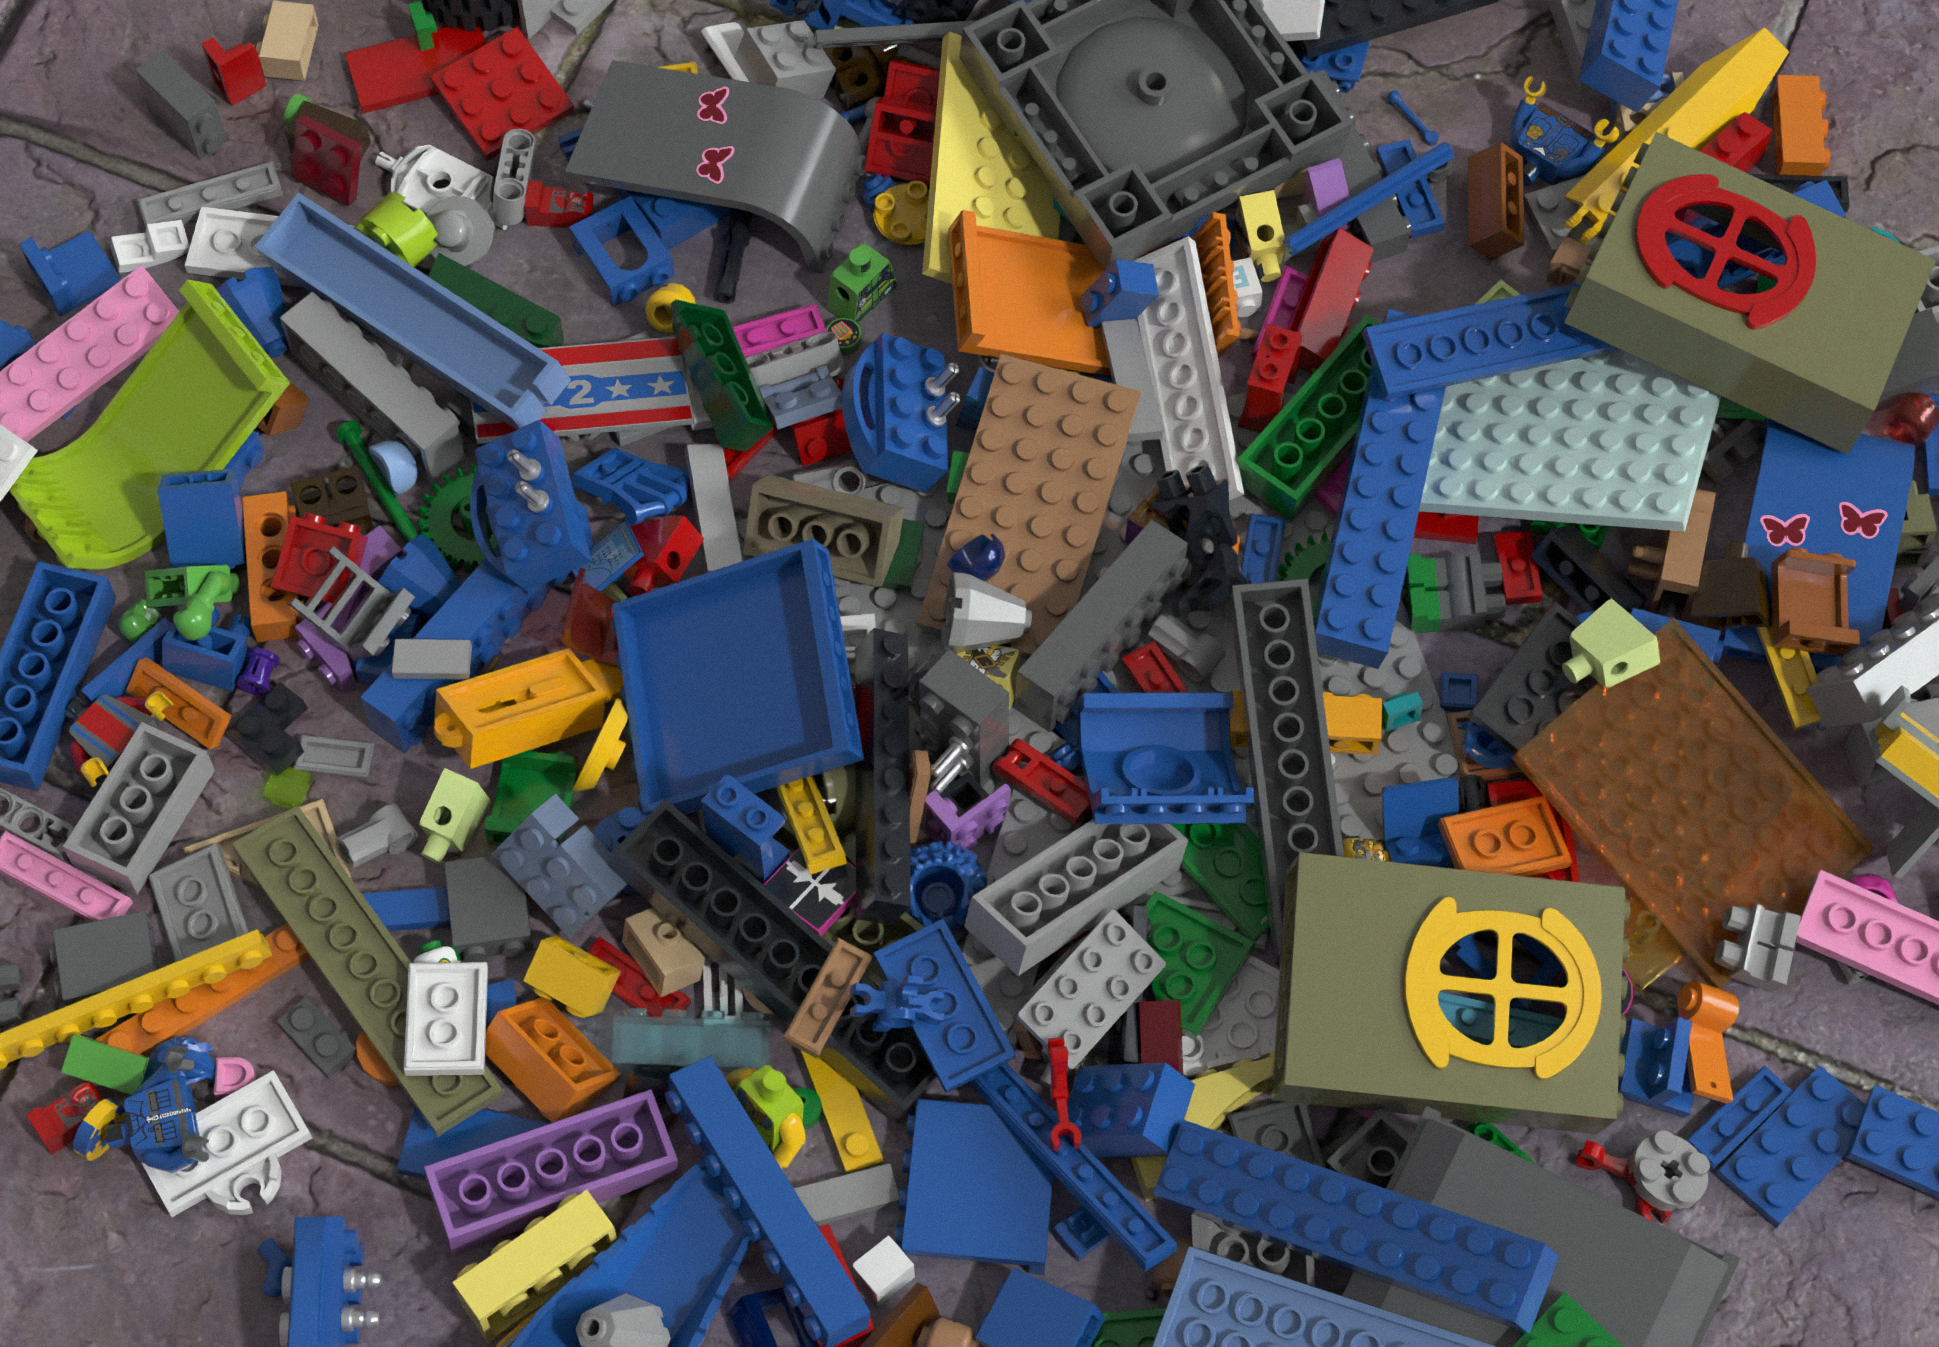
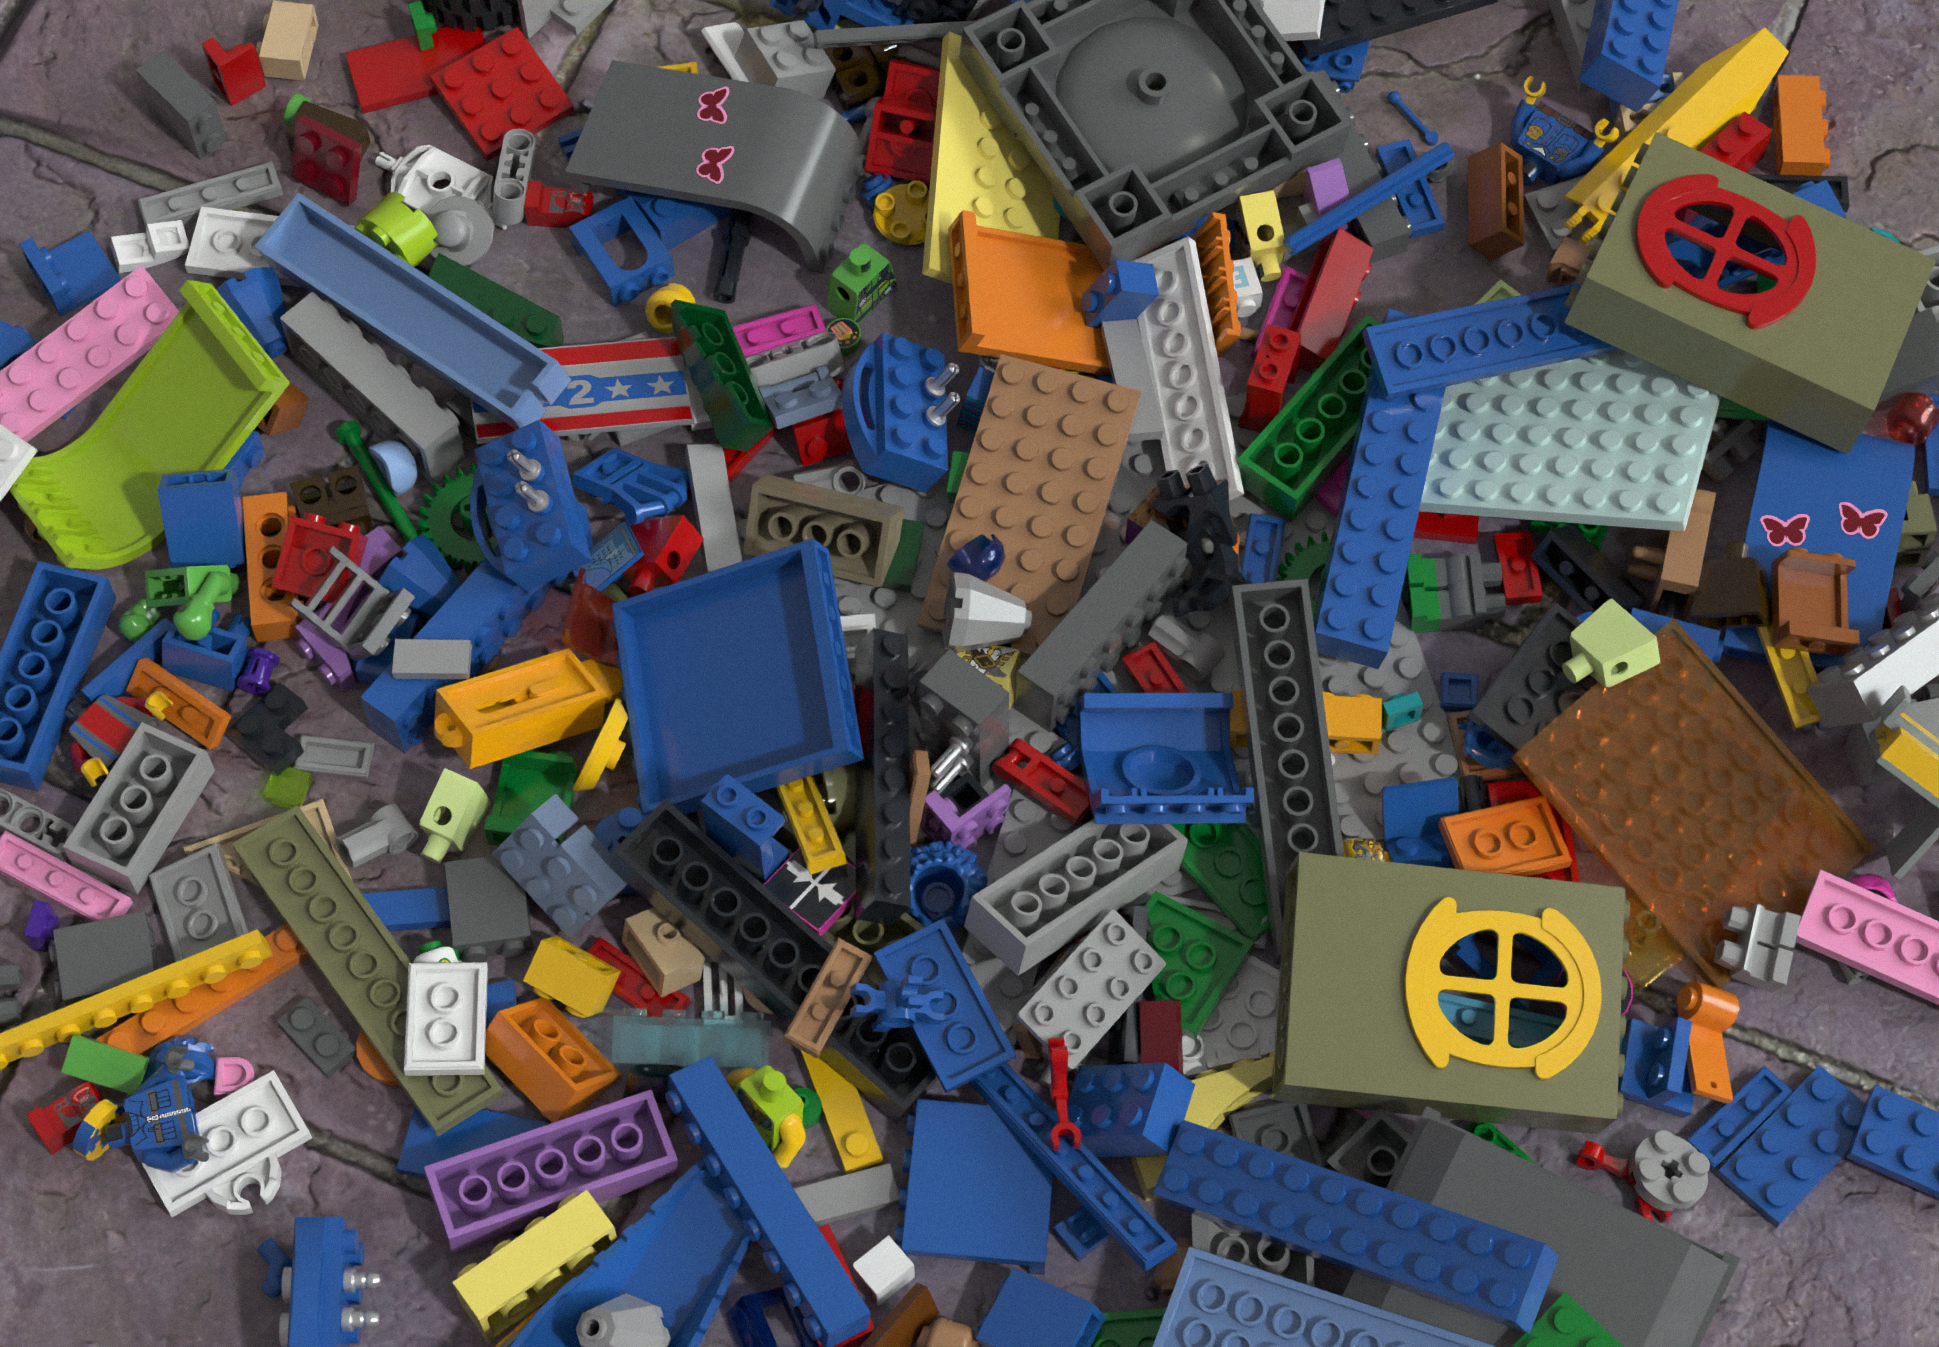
none -> dark purple plate [24,900,59,952]

